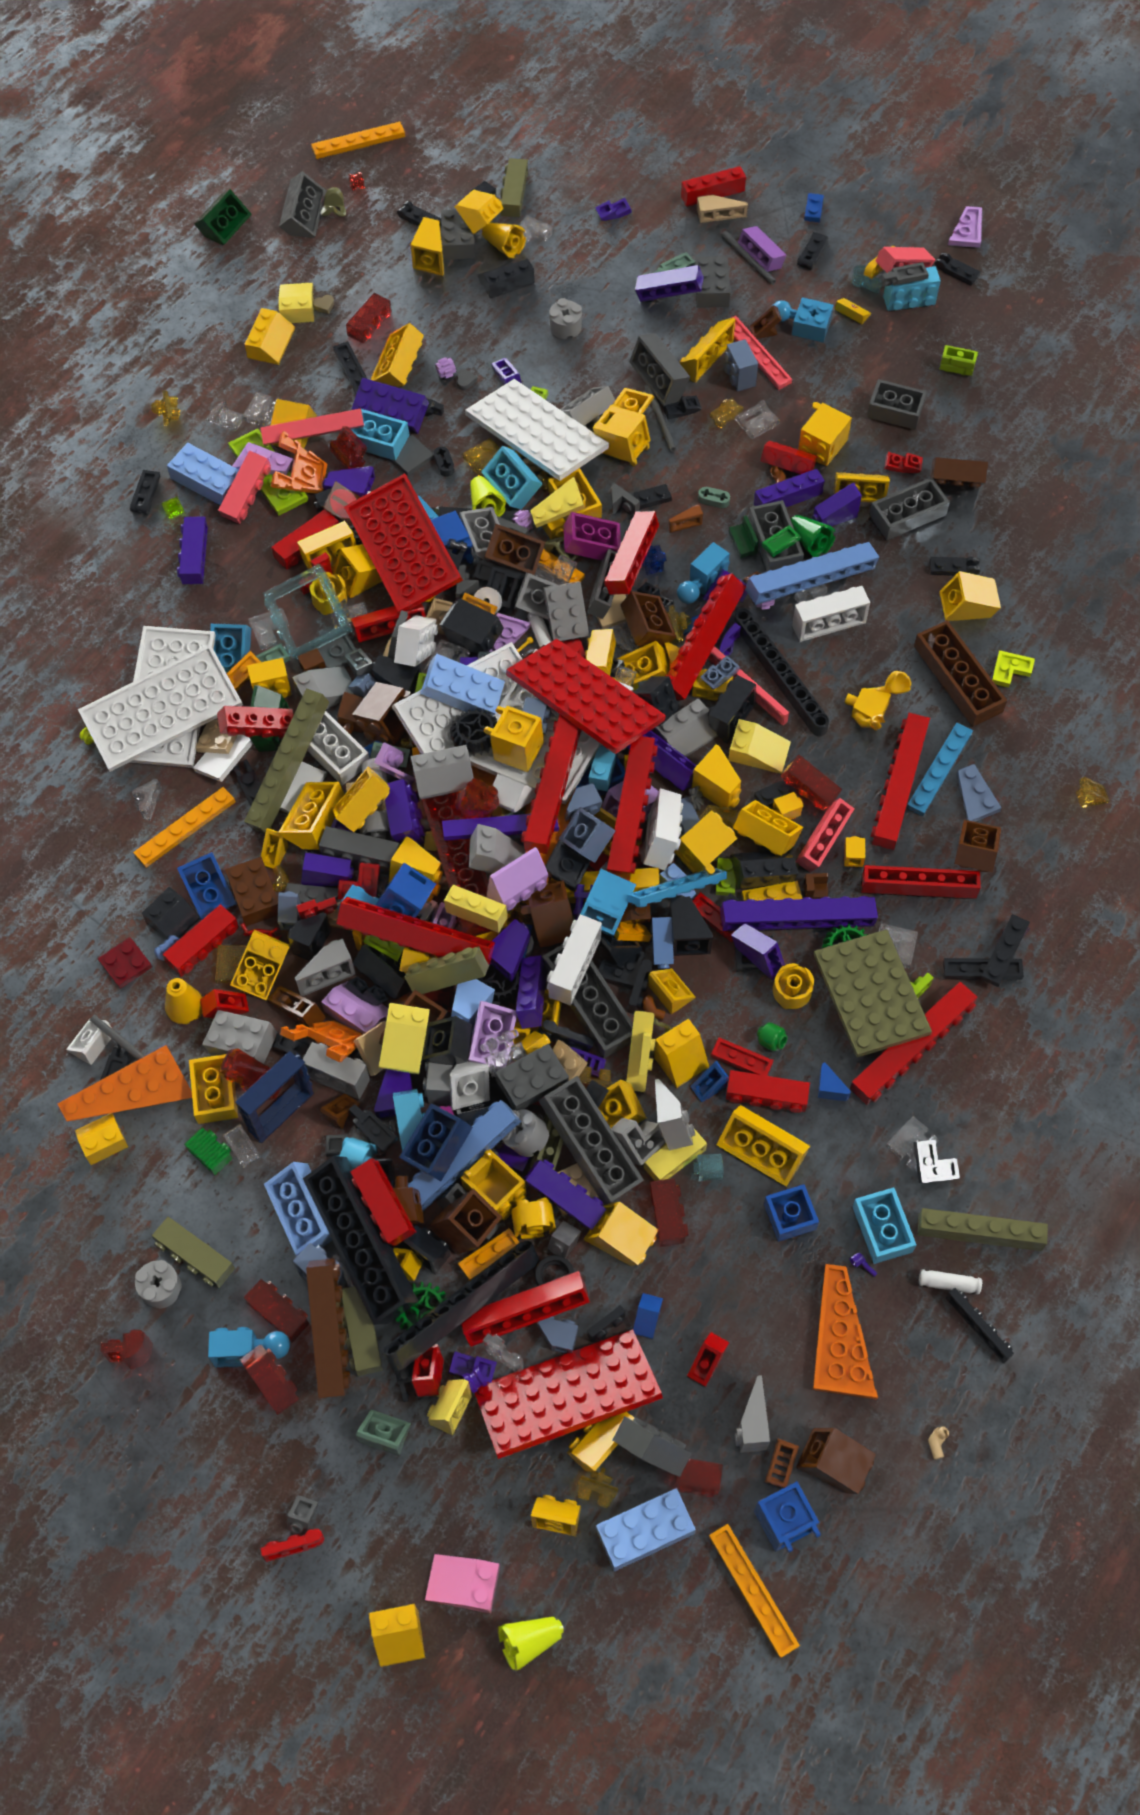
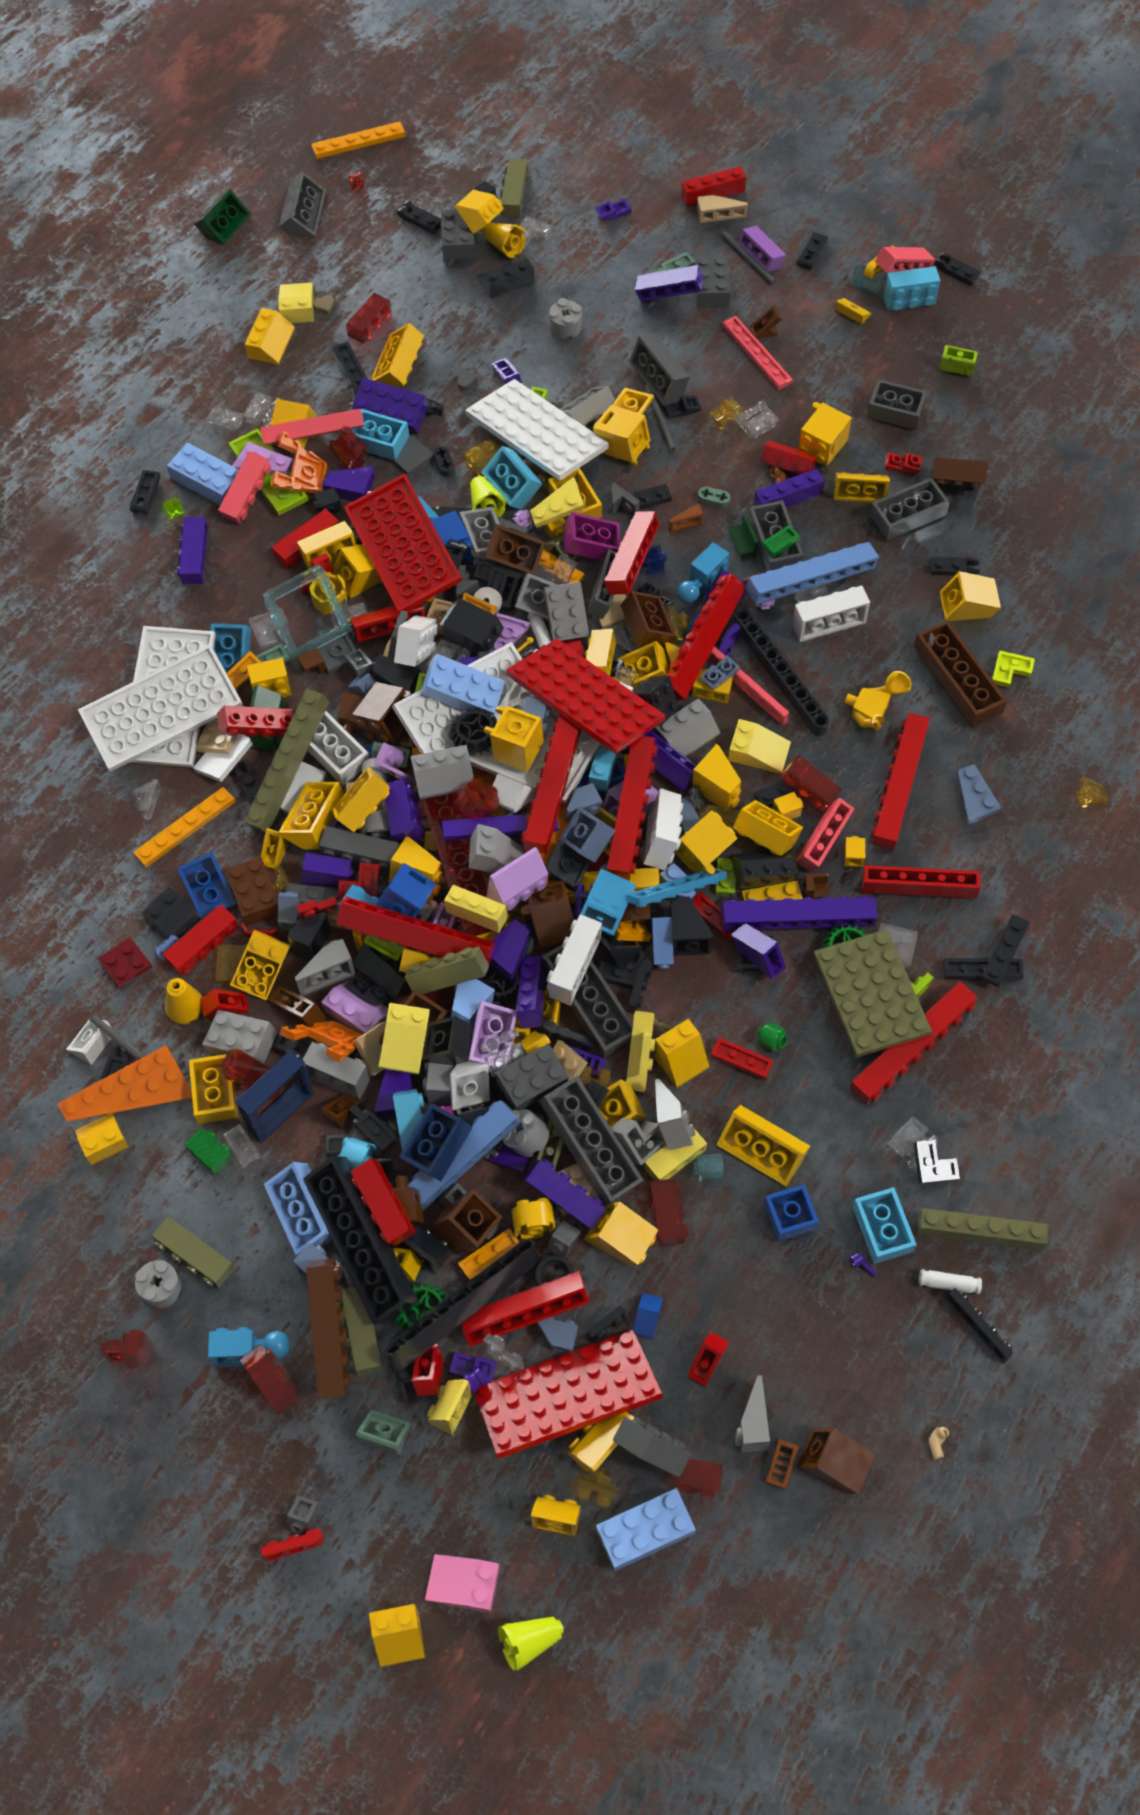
neon yellow bush [79,727,94,745] -> none
clear yellow hips [151,390,180,425] -> none
clear red brick [244,1279,309,1343] -> none
light grey slope [292,666,353,709] -> none
olive piece [321,187,346,217] -> none
piece [323,481,361,525] -> none
yellow slope [411,217,444,276] -> none
lavender gear [435,357,456,379] -> none
yellow container [461,1149,526,1223] -> none
dark orange arm [642,995,666,1020] -> none
yellow slope [648,968,695,1015] -> none
yellow slope [679,318,736,383] -> none
blue slope [690,1061,729,1102] -> none
black slope [707,675,756,744] -> none
light orange plate [709,1524,800,1658] -> none
sand blue brick [724,339,758,392] -> none
red brick [726,1070,810,1113] -> none
blue container [754,1482,821,1553] -> none
dark azure brick [772,297,834,343] -> none
yellow brick [773,964,814,1009] -> none
green cone [790,515,835,557] -> none
blue plate [804,193,824,223] -> none
dark purple slope [812,483,862,526] -> none
orange wing [813,1264,878,1400] -> none
blue slope [818,1062,851,1101] -> none
dark grey hinge [881,262,929,286] -> none
dark azure plate [907,723,973,816] -> none
lavender wing [948,206,982,248] -> none
reddish brown brick [954,820,1001,872] -> none

